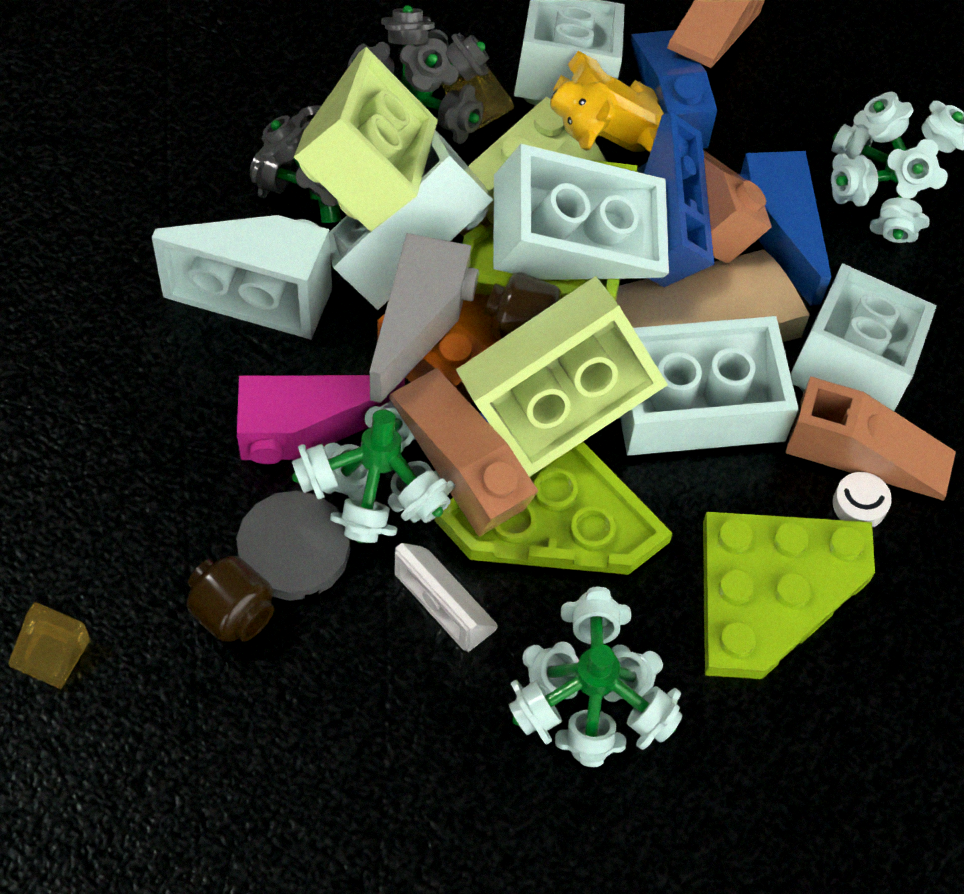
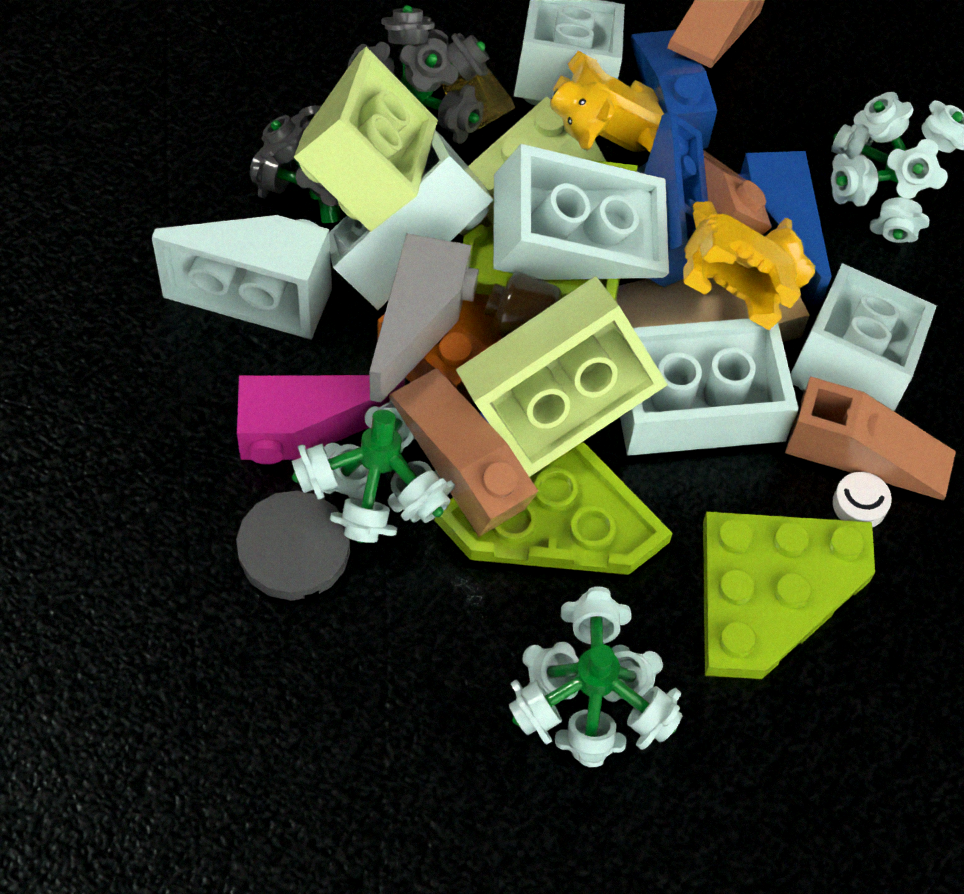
clear yellow slope [8,602,90,689] -> none
dark brown head [187,556,274,642] -> none
white slope [395,543,497,652] -> none
none -> yellow animal [683,201,815,330]

